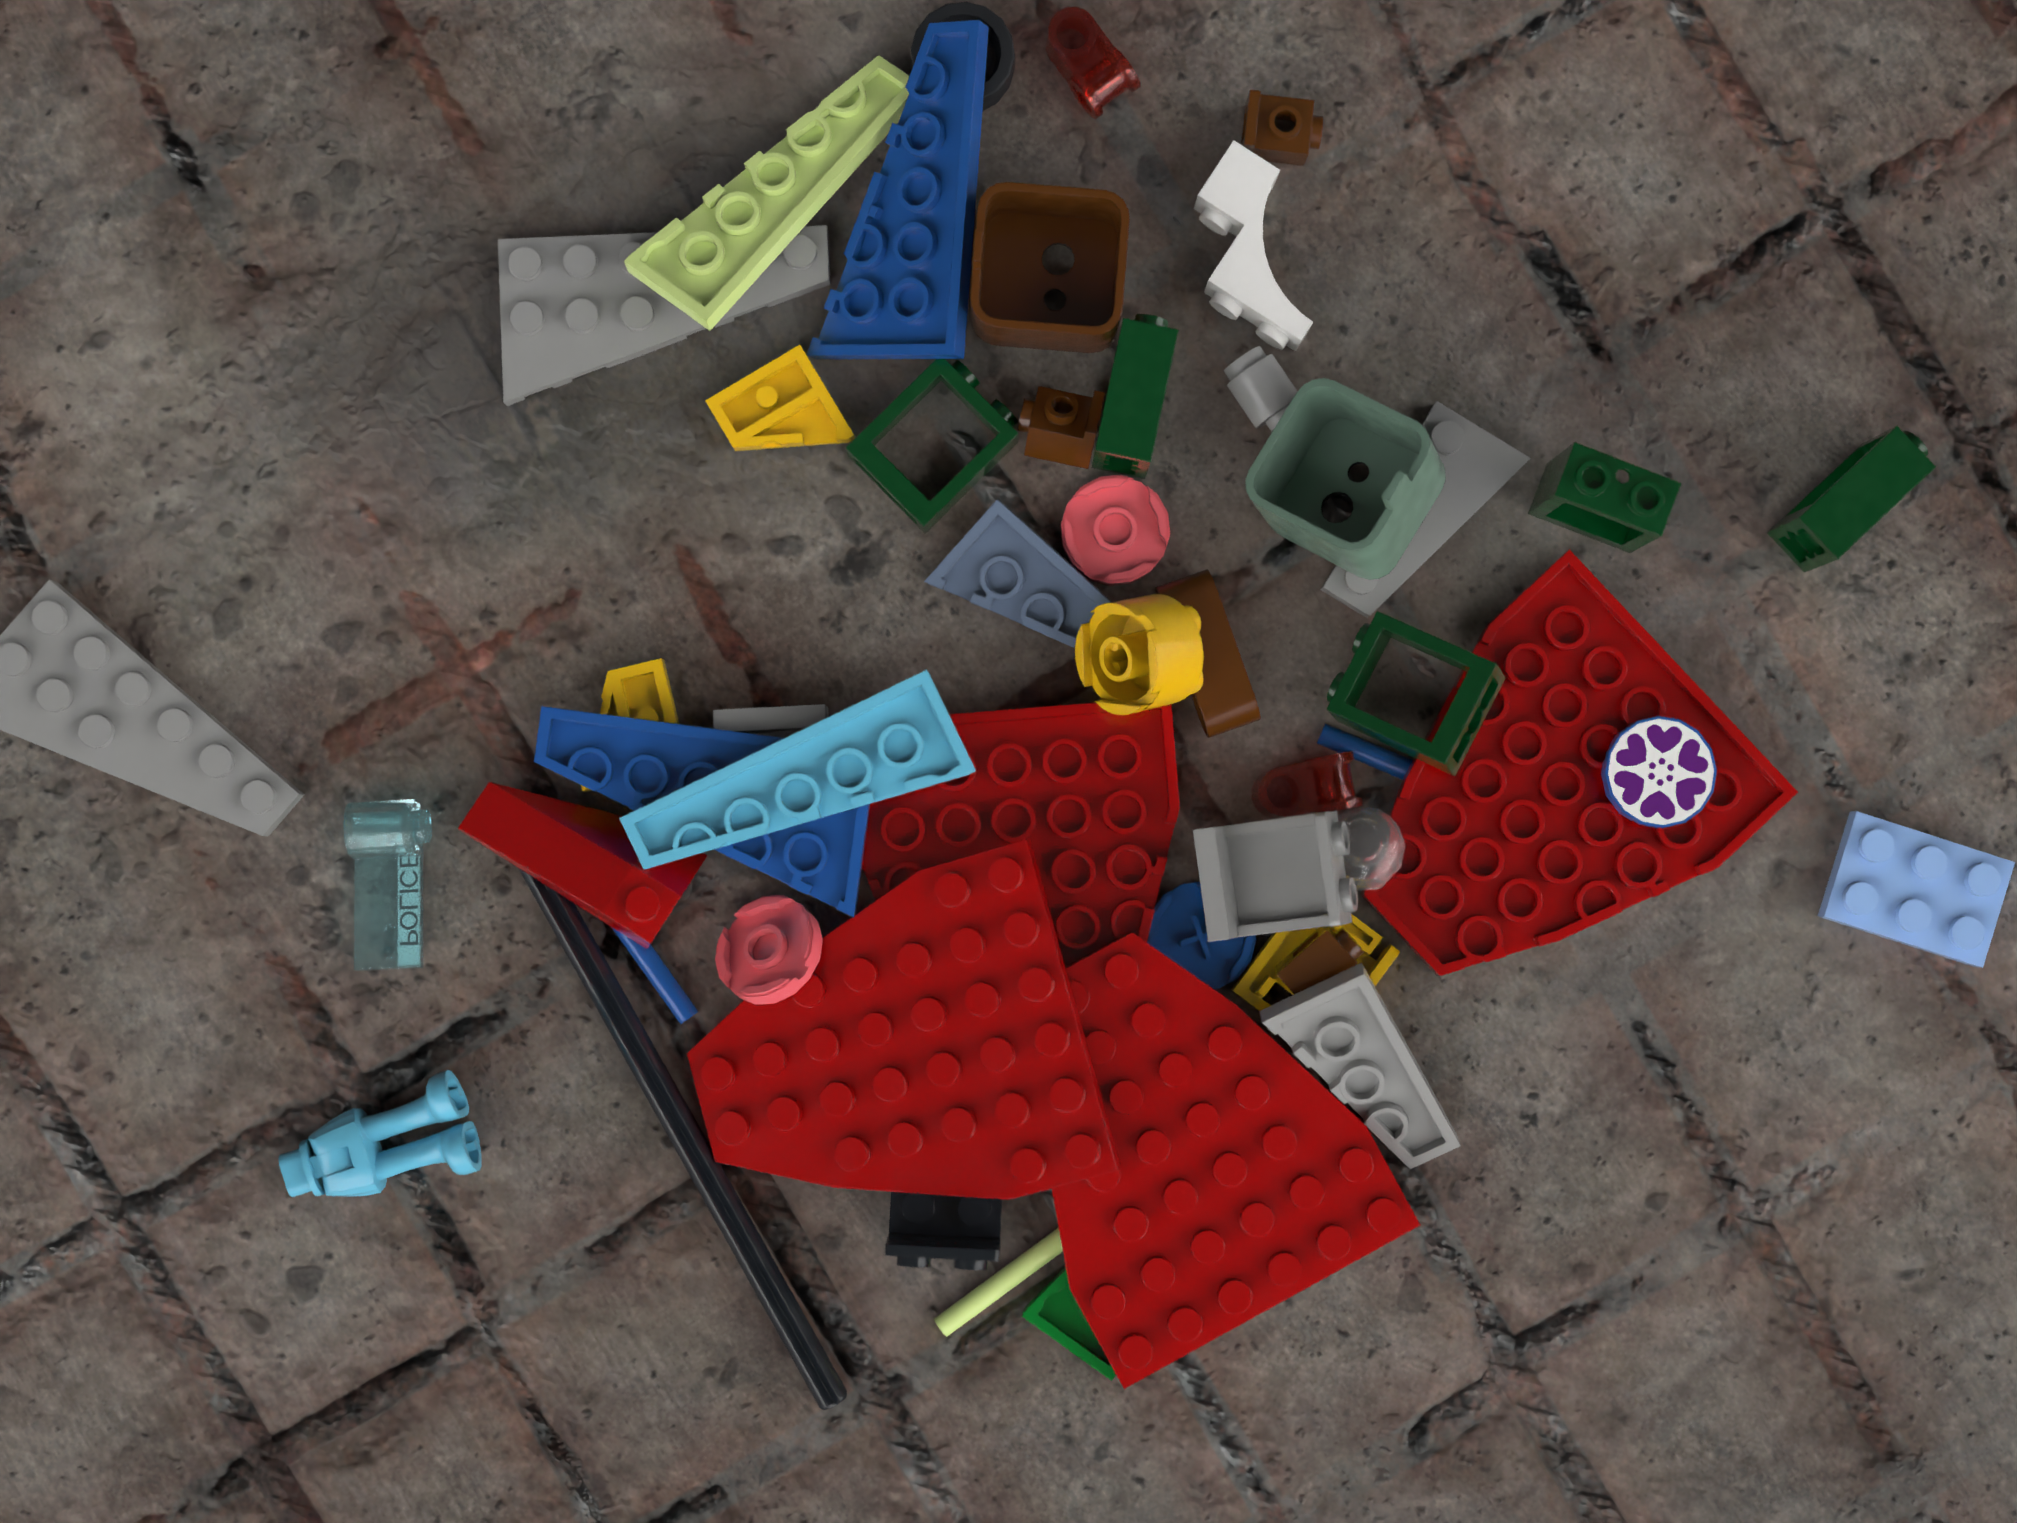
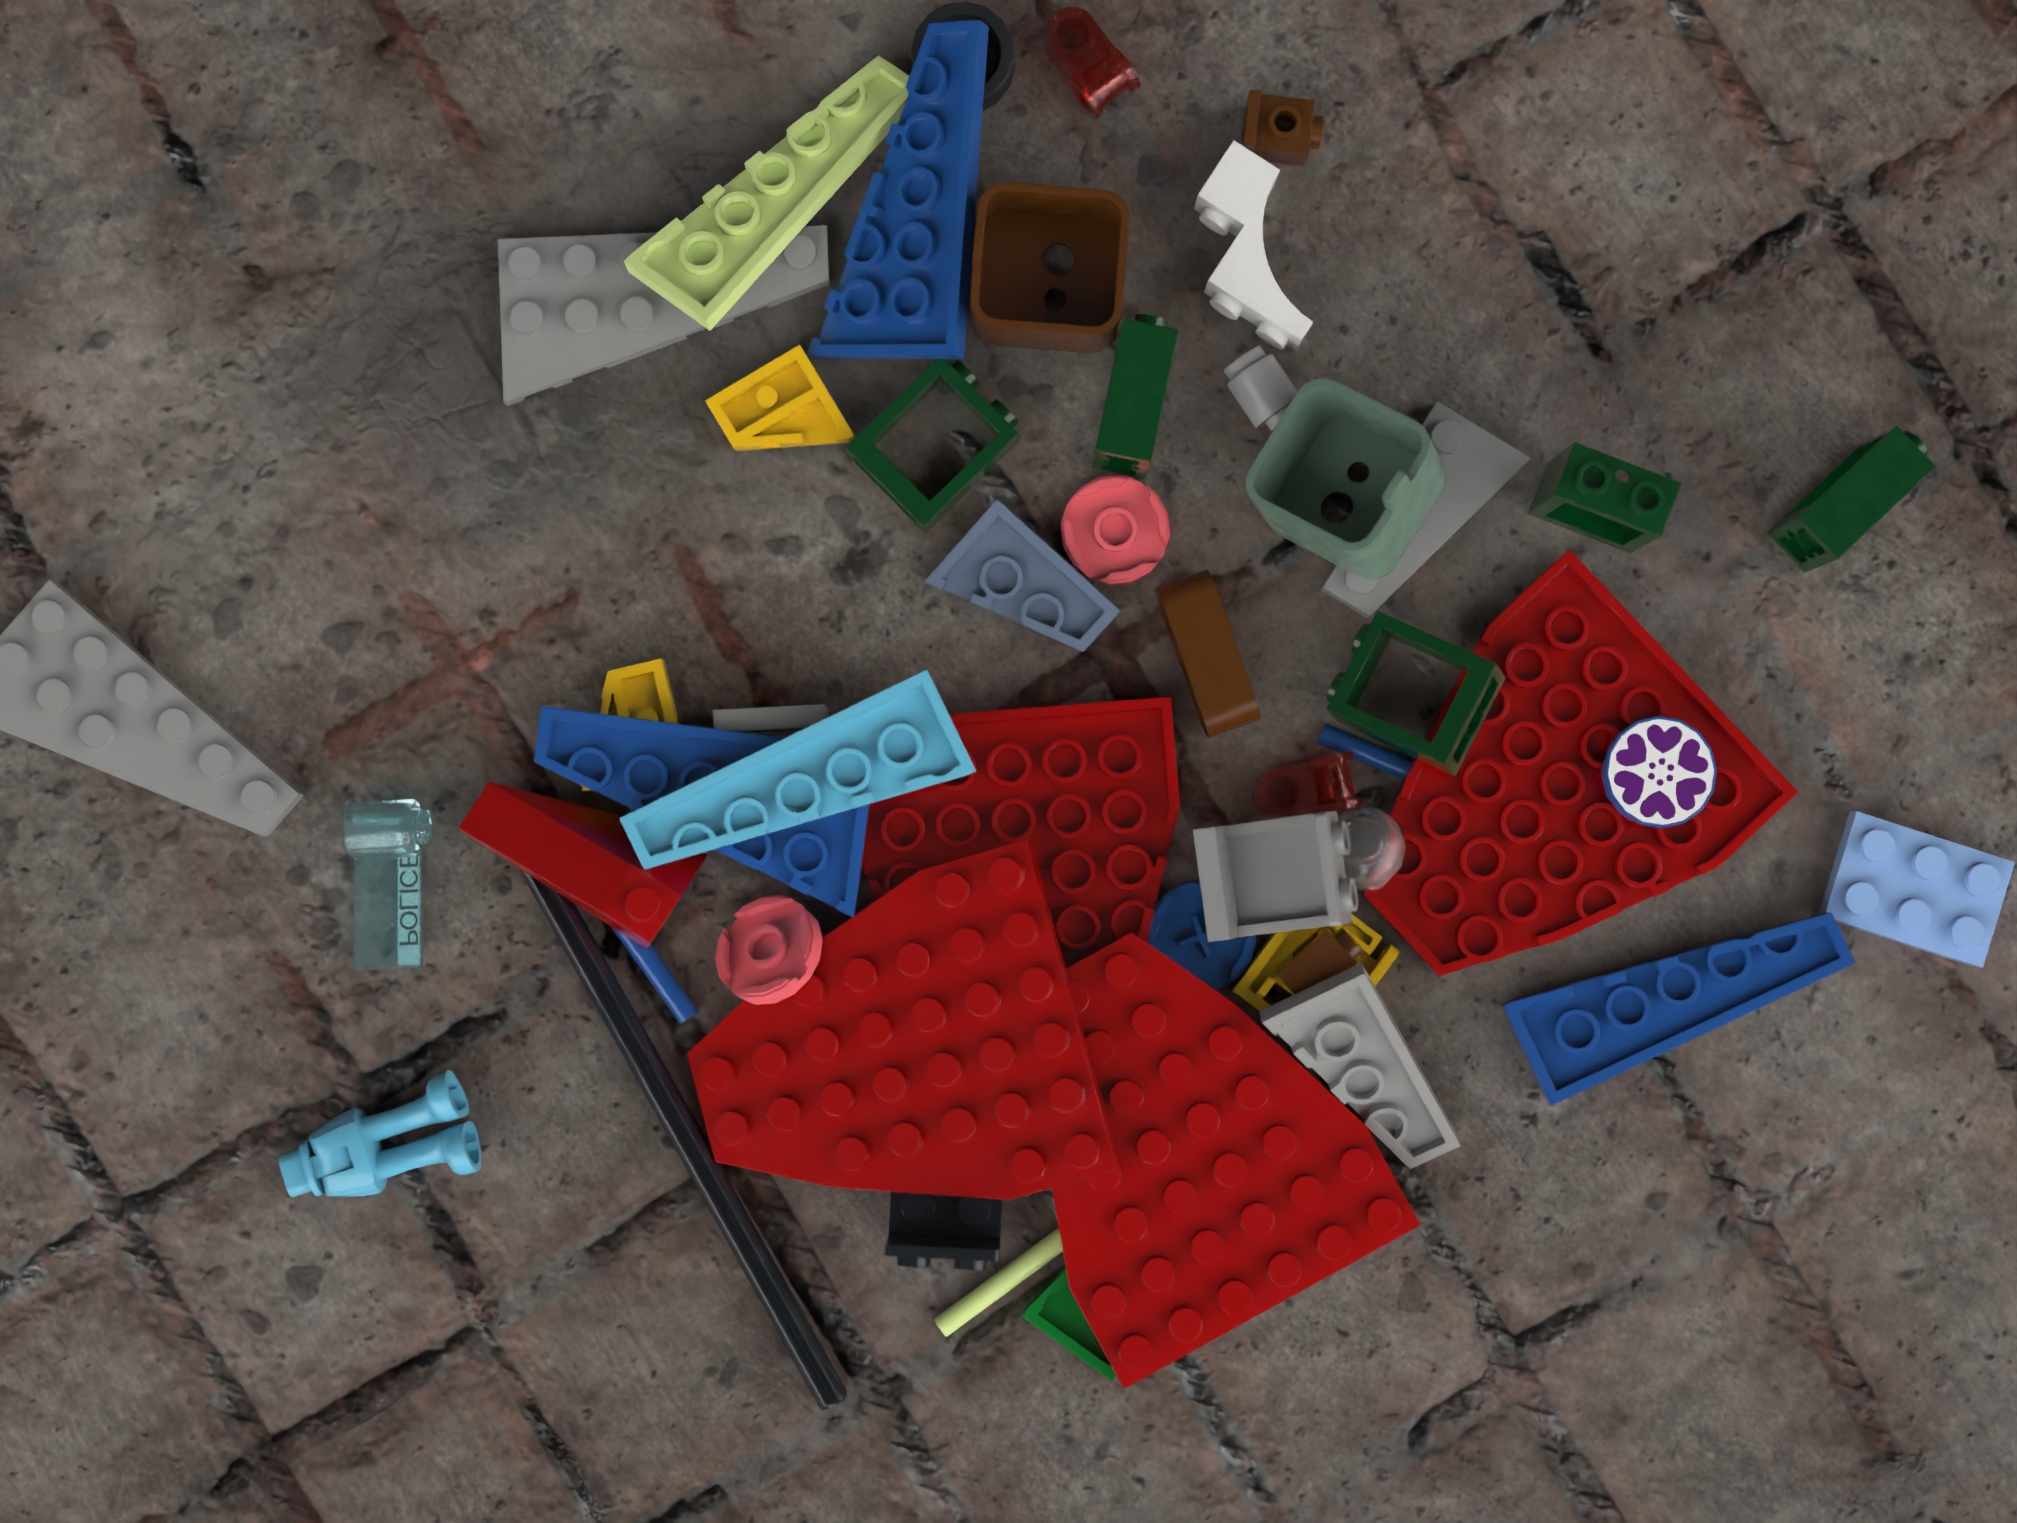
reddish brown brick [1018,386,1105,469] -> none
yellow brick [1075,594,1204,715] -> none
none -> blue wing [1500,912,1856,1106]

